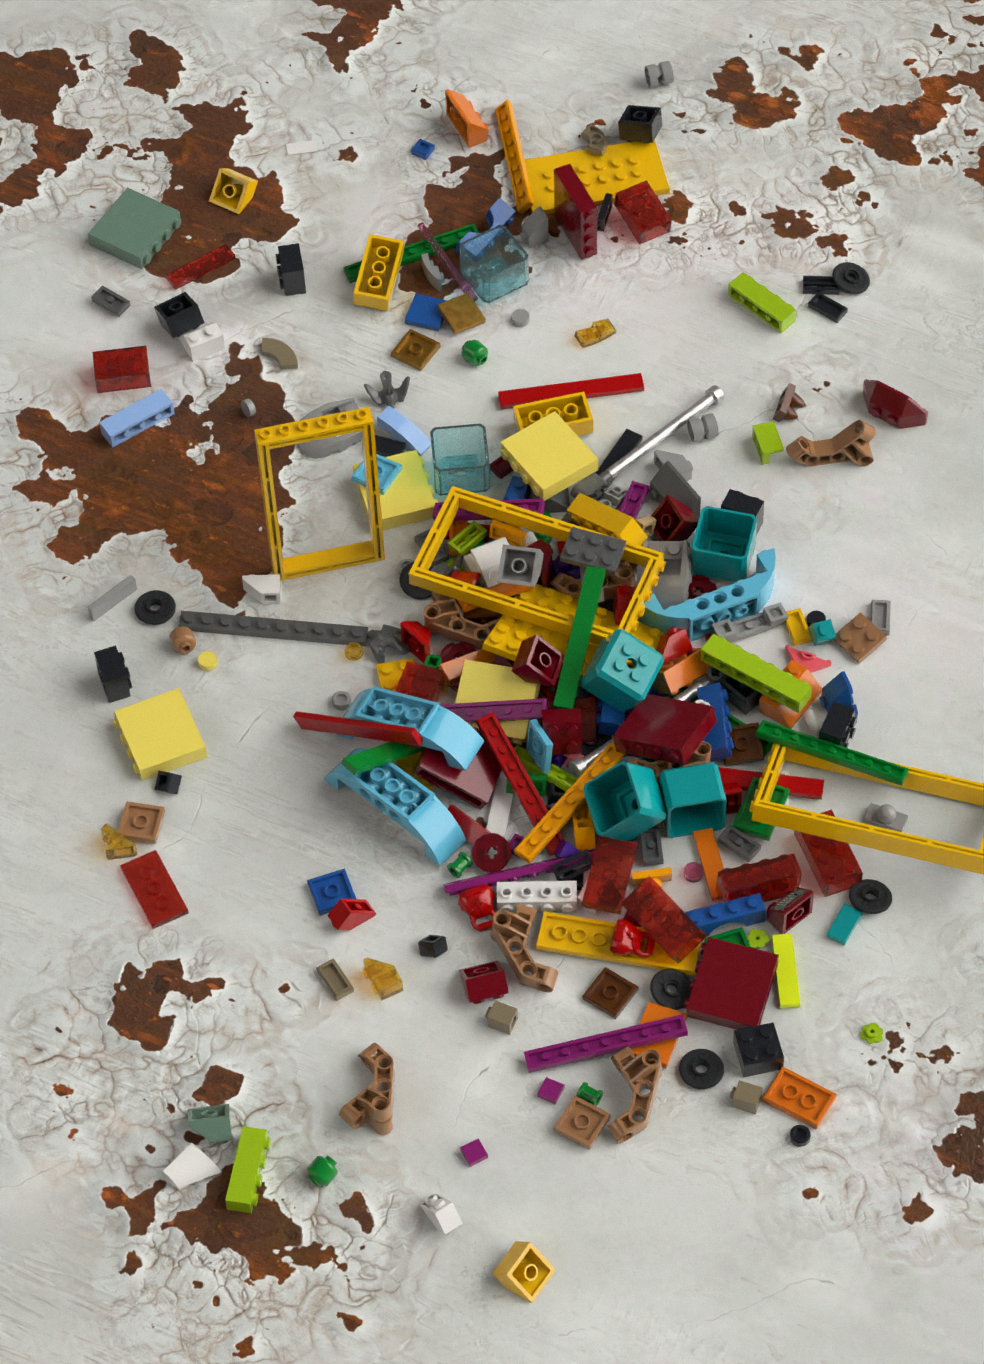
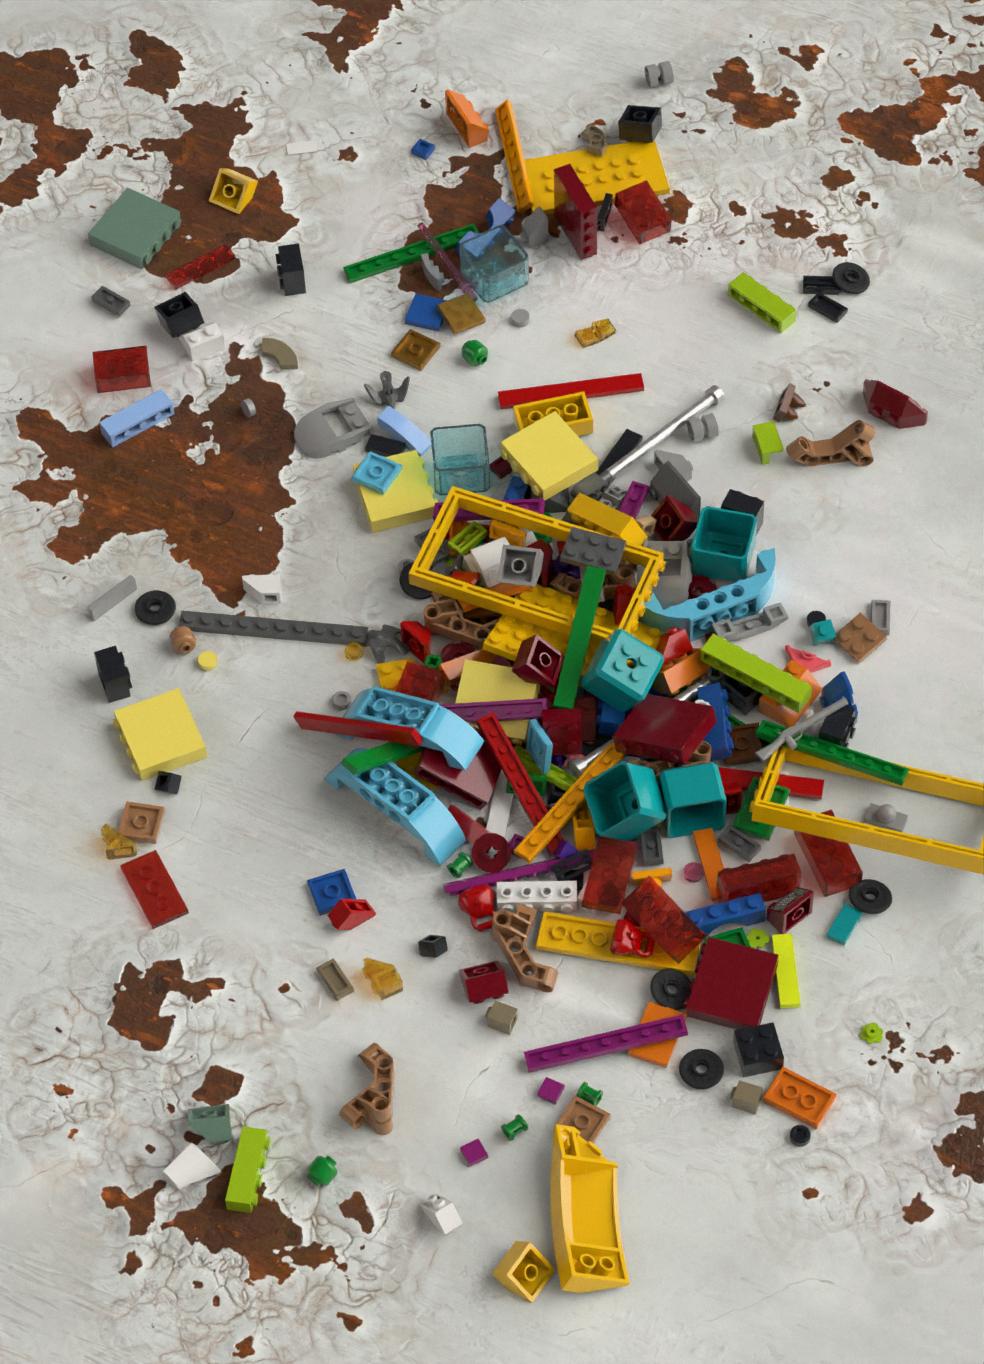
yellow door [254,407,385,581] -> none
yellow brick [353,234,404,311] -> none
reddish brown tile [582,967,639,1019] -> none
medium nougat connector [607,1046,662,1143] -> none
yellow tile [784,608,812,646] -> none
none -> green bush [501,1114,528,1141]
none -> yellow slope [550,1124,630,1293]
none -> light grey piece [755,696,848,762]

